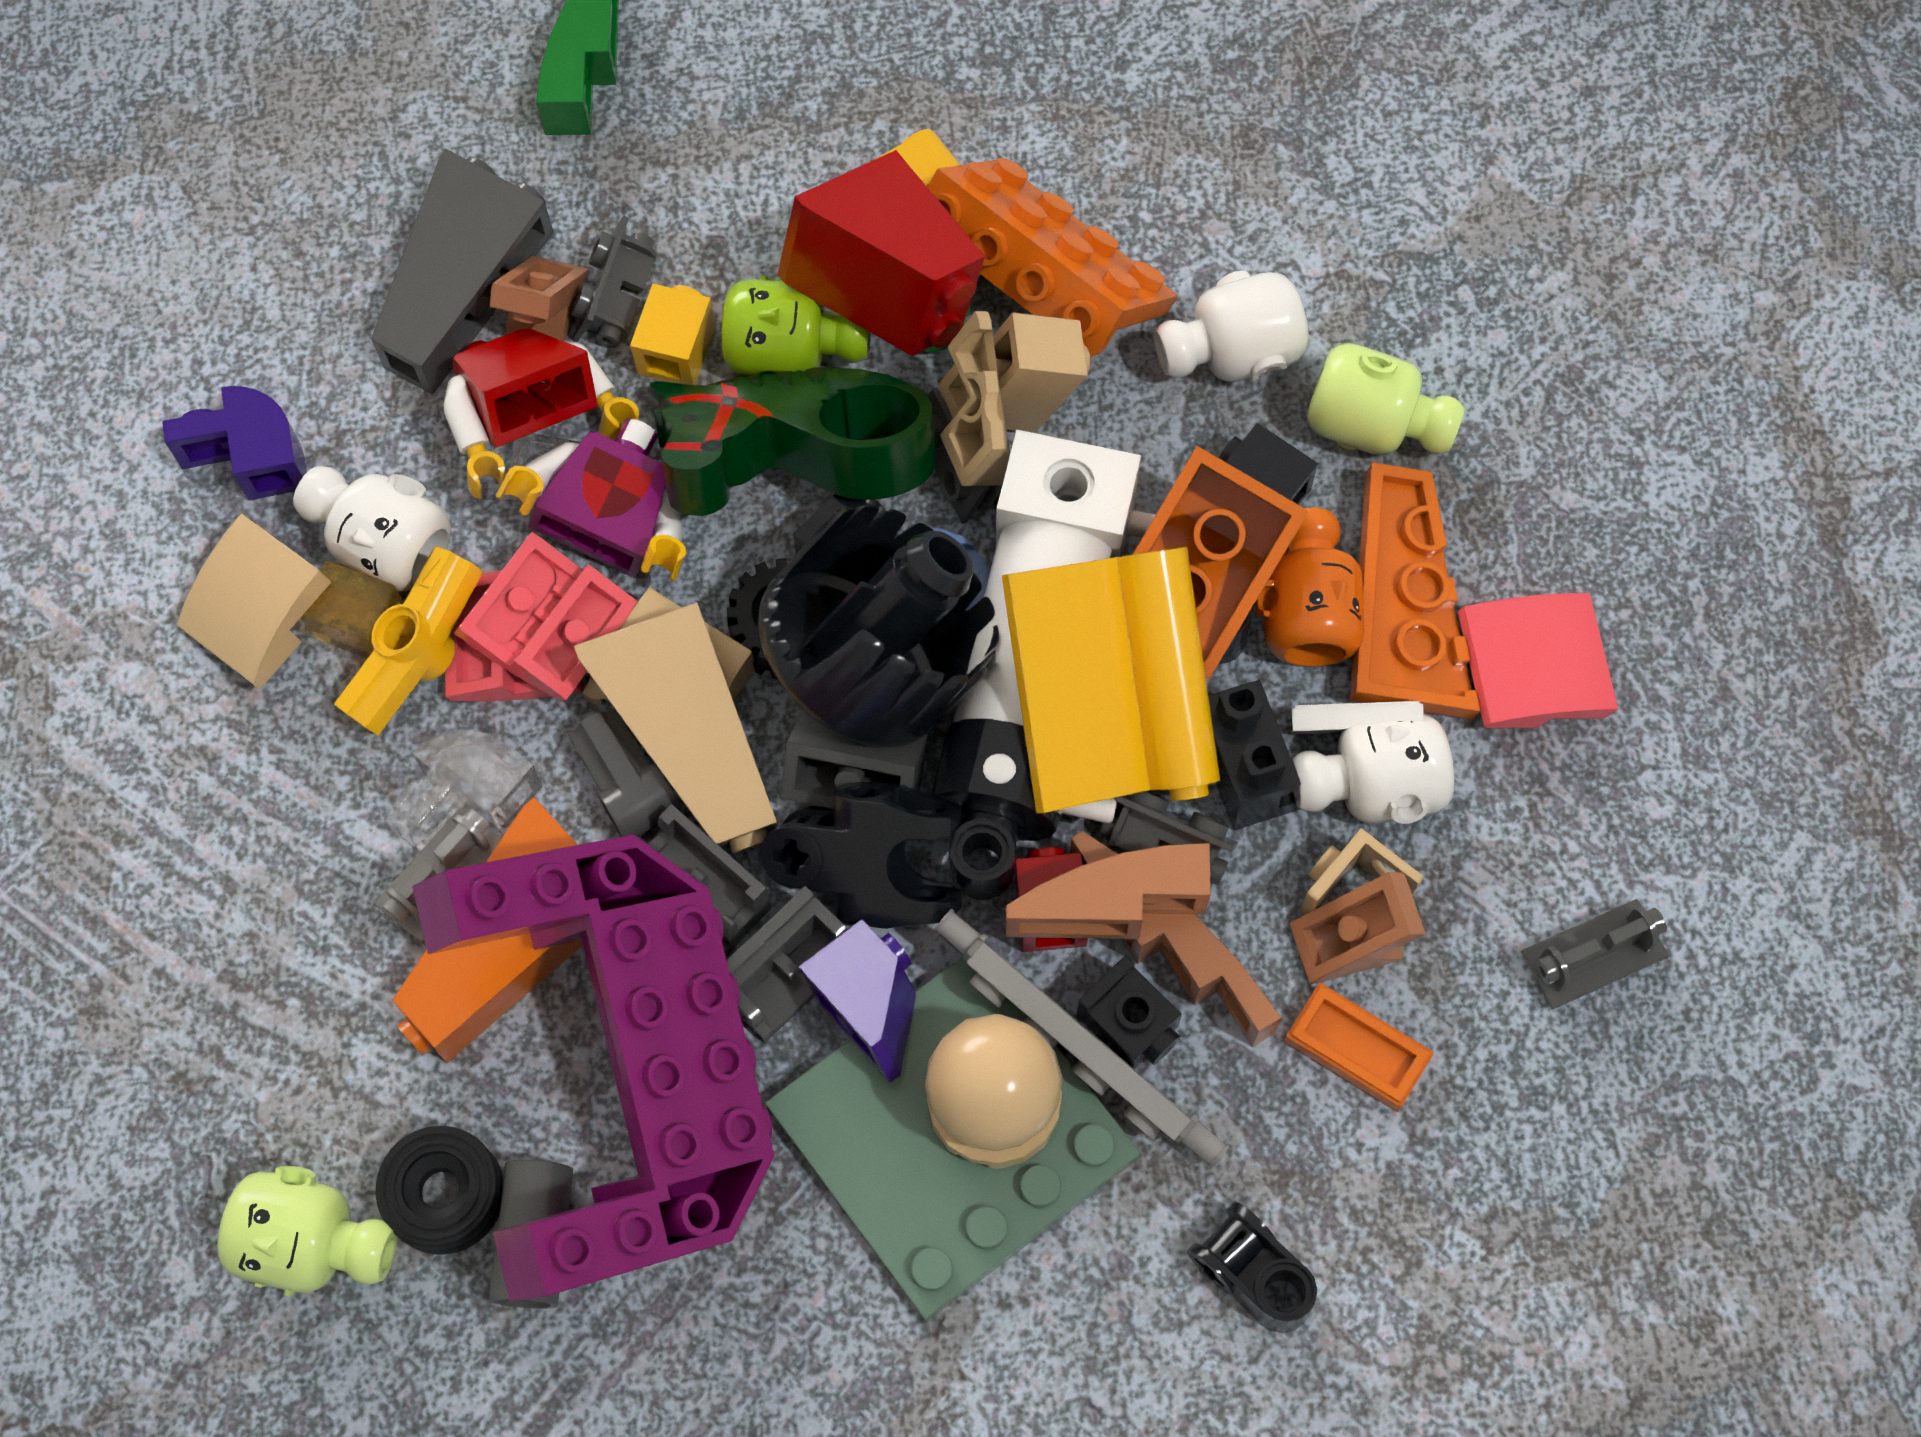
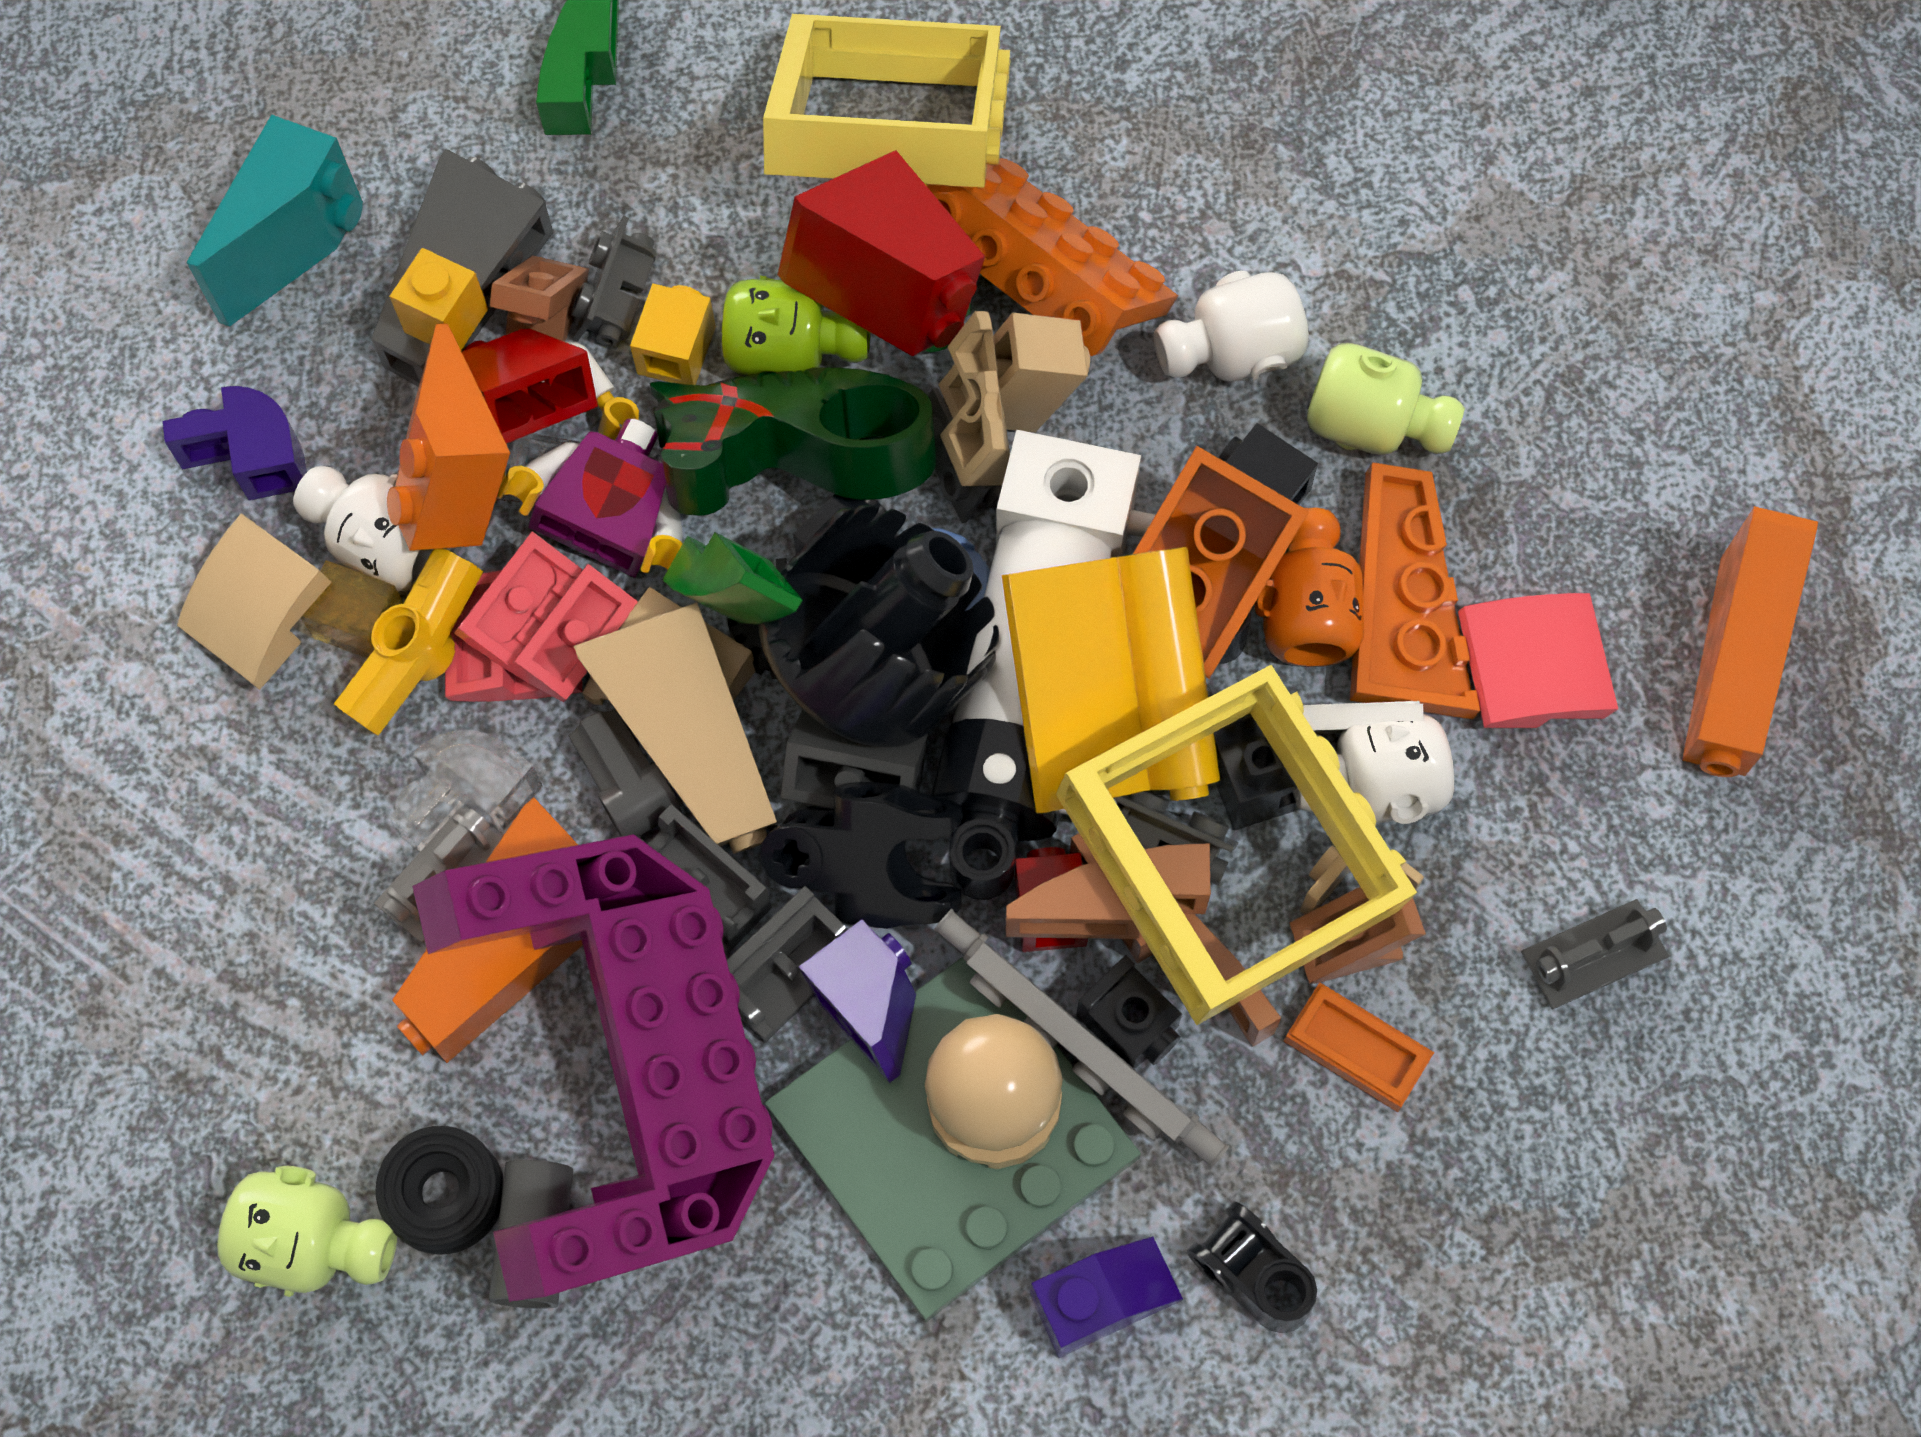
none -> teal slope [186,114,363,327]
none -> orange slope [387,324,510,551]
none -> yellow brick [389,248,488,350]
none -> green slope [662,532,802,624]
none -> light yellow window [763,14,1010,188]
none -> dark purple slope [1030,1236,1183,1358]
none -> light yellow window [1056,665,1417,1025]
none -> orange slope [1682,506,1818,777]

